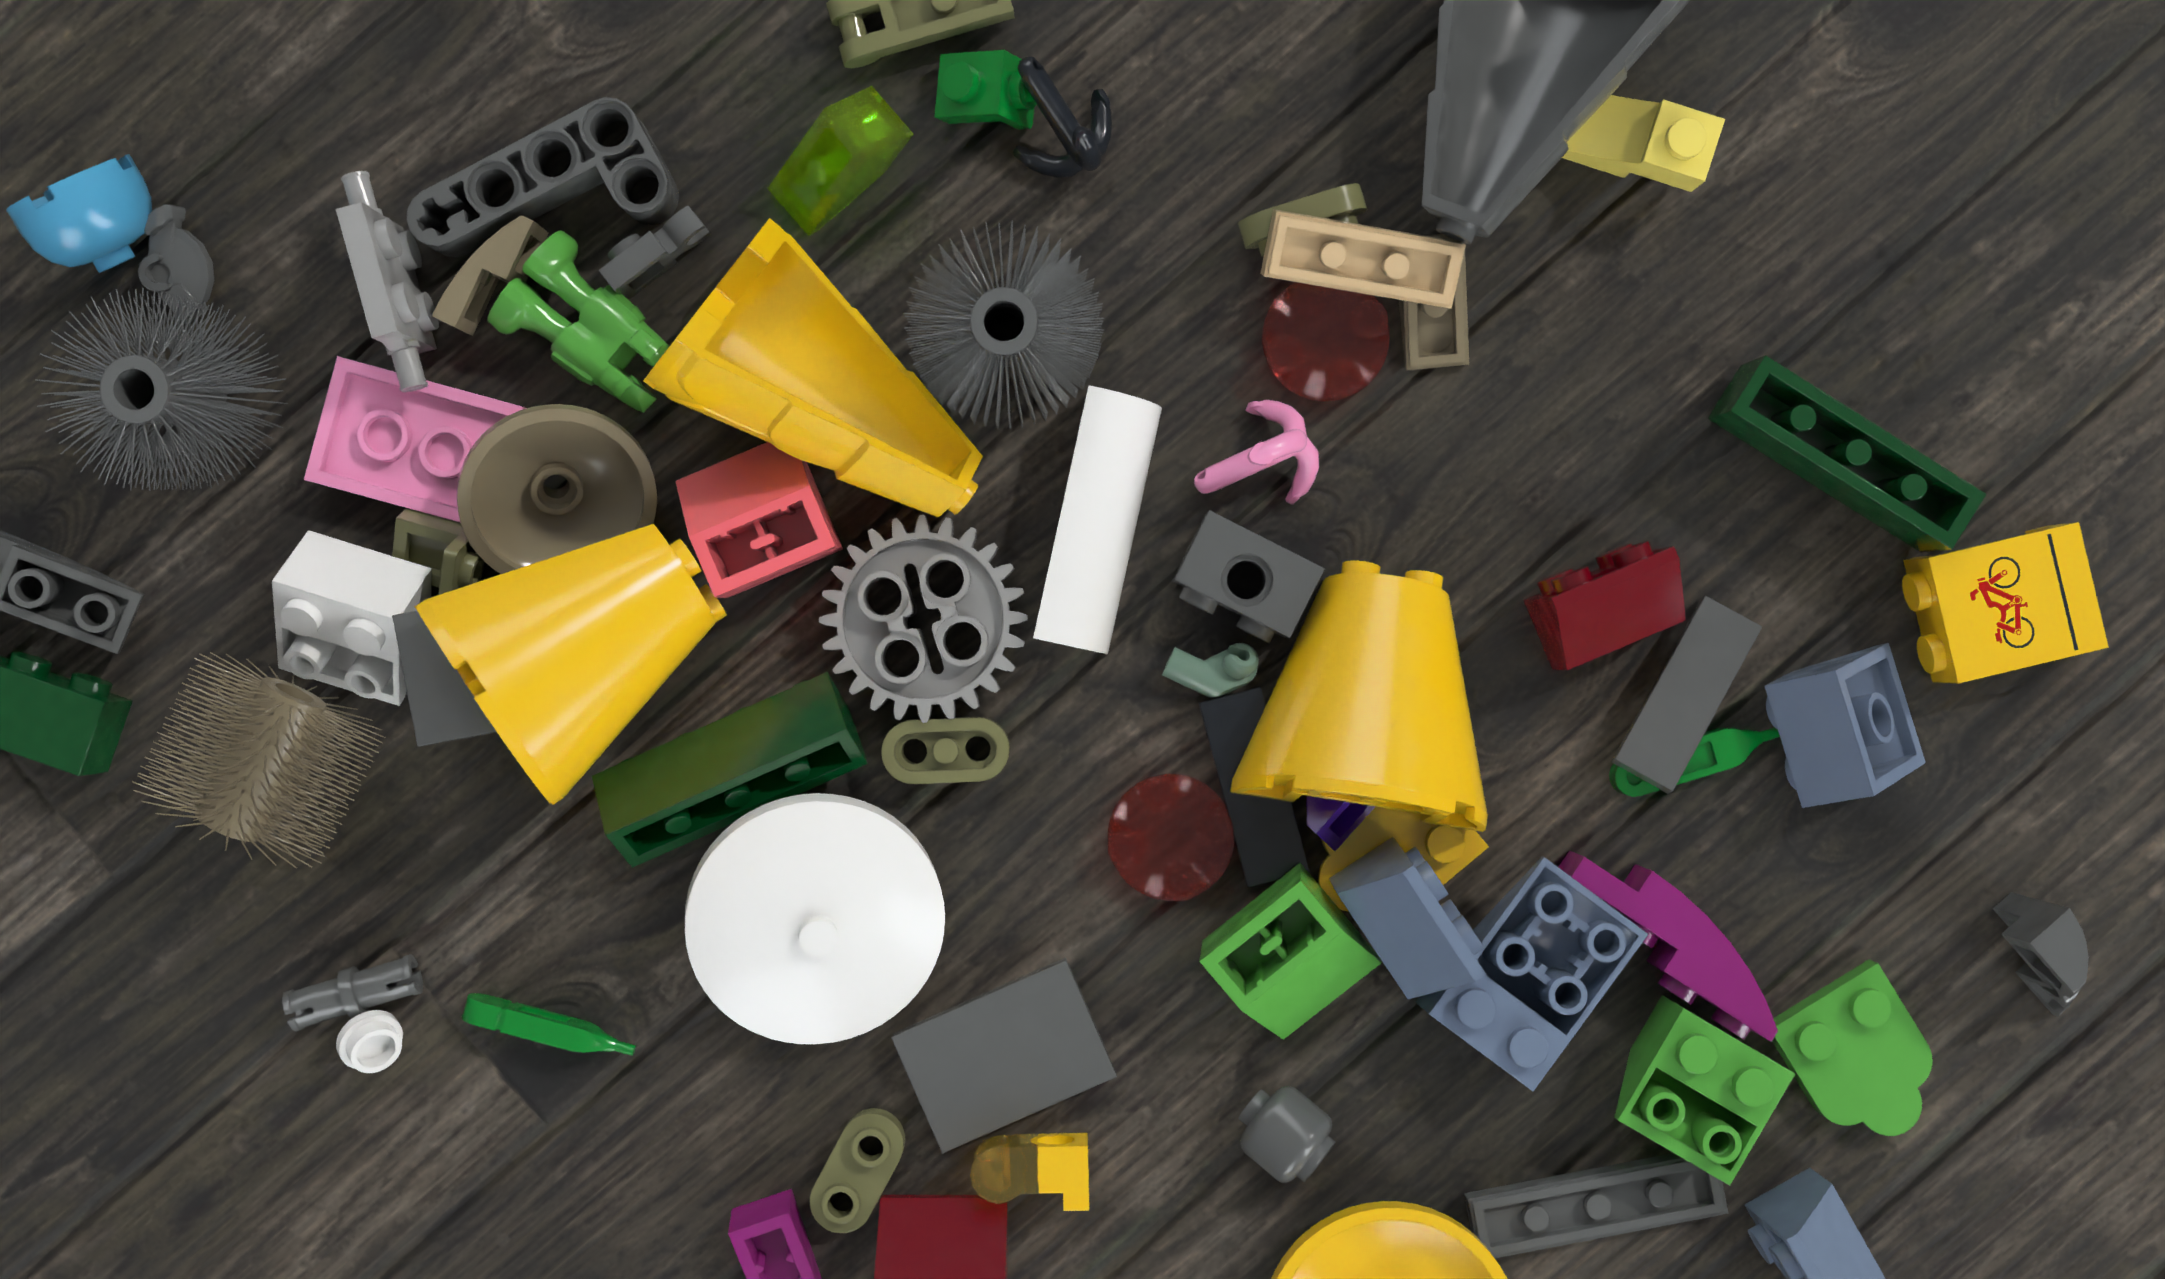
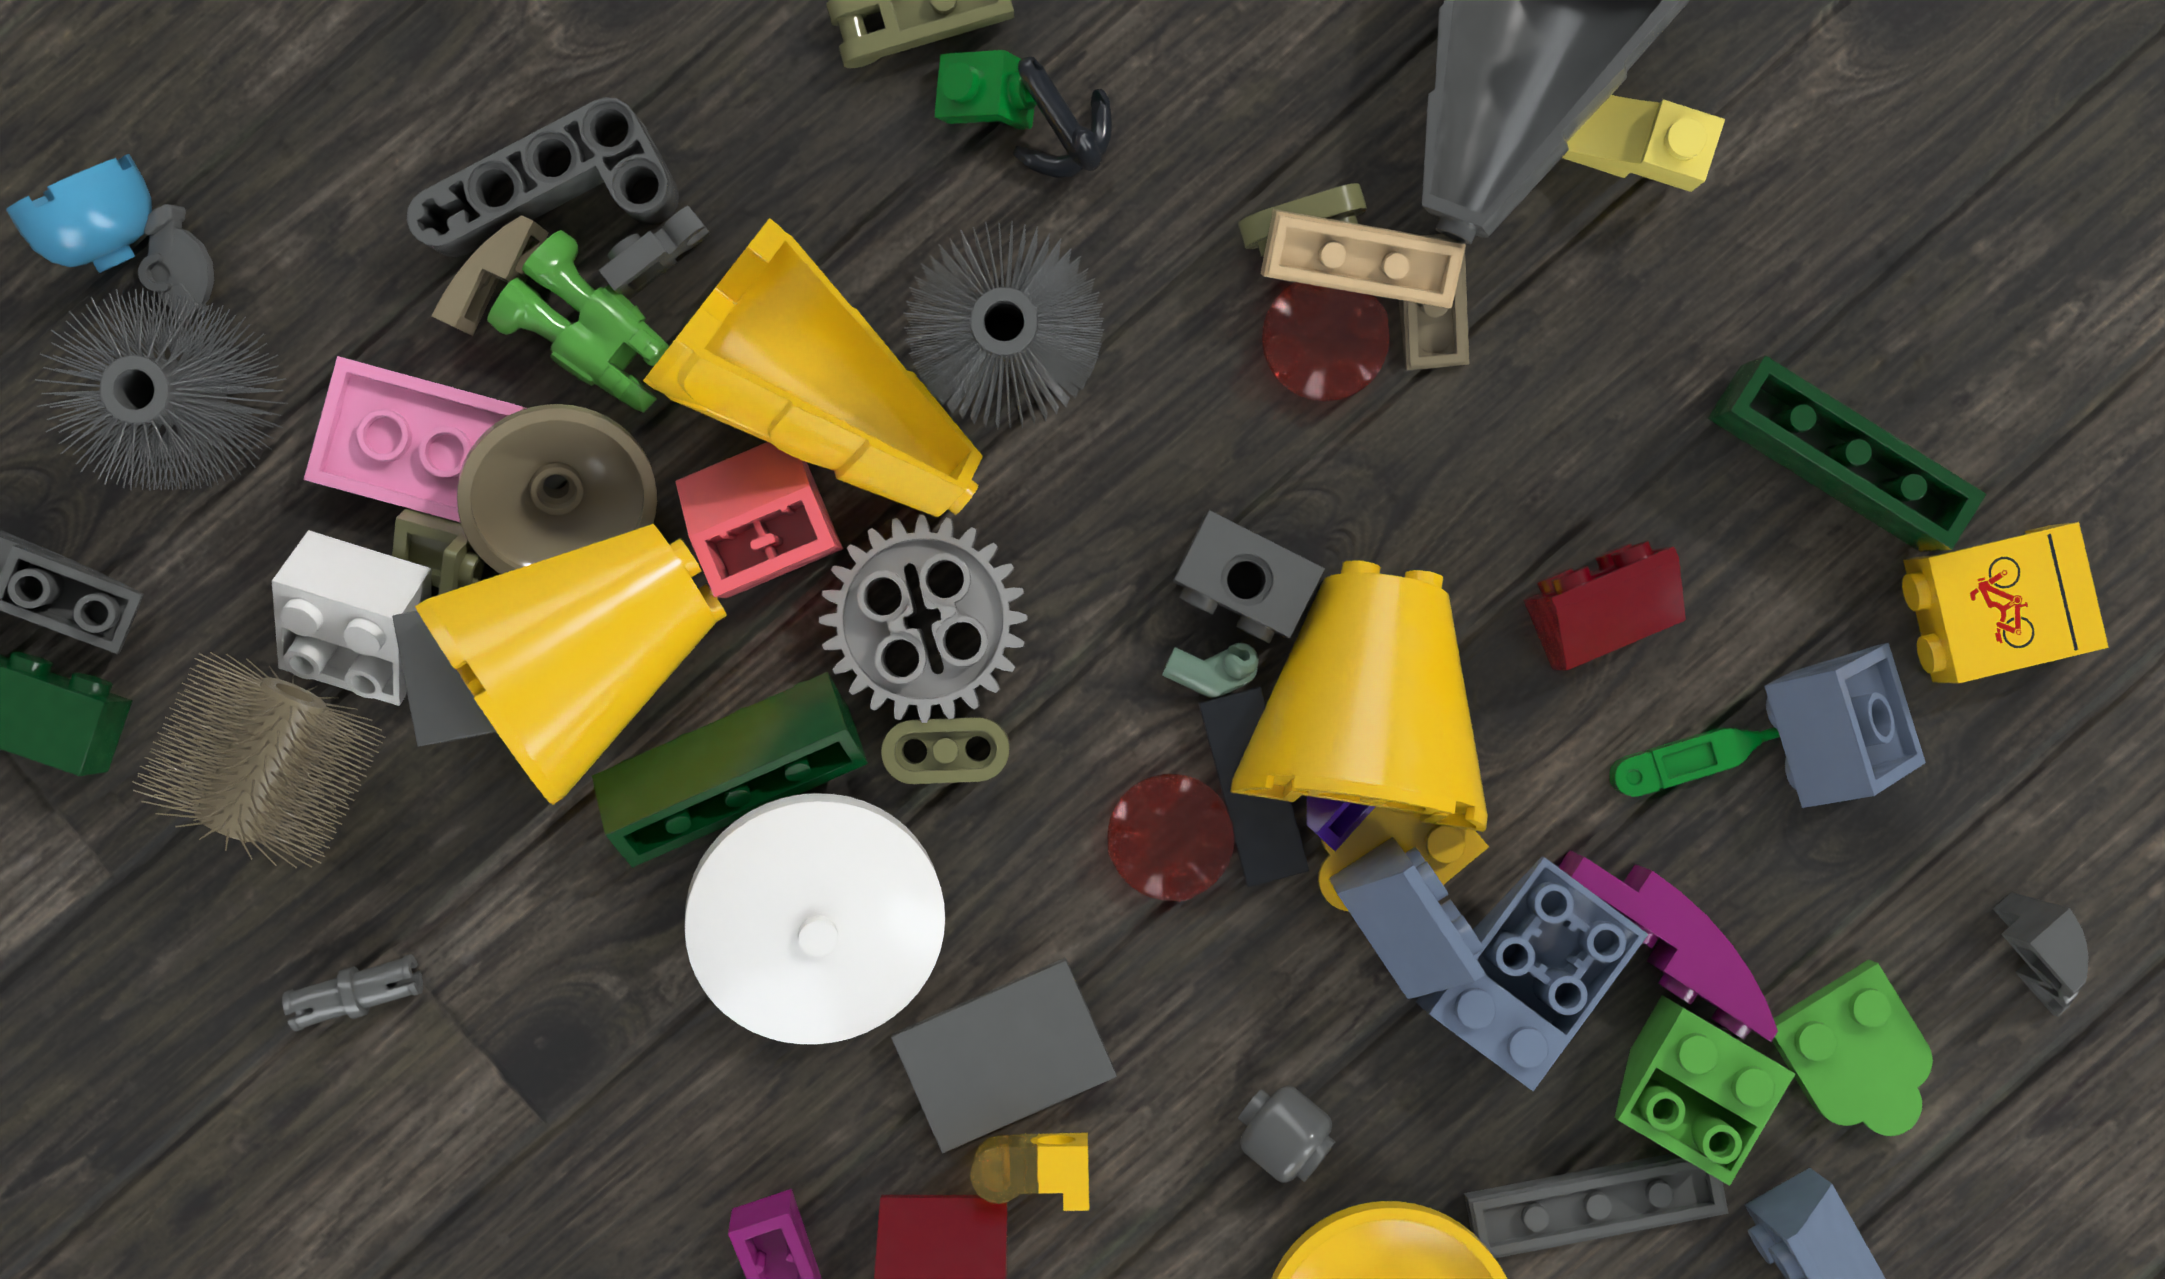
light grey plate [336,171,439,392] -> none
white plate [336,1010,403,1073] -> none
green piece [462,993,636,1056] -> none
clear neon green slope [767,86,914,236] -> none
olive plate [810,1108,905,1233] -> none
white brick [1033,385,1162,654] -> none
bright pink piece [1194,400,1319,505] -> none
bright green slope [1199,863,1382,1040] -> none
dark grey tile [1611,596,1762,794] -> none

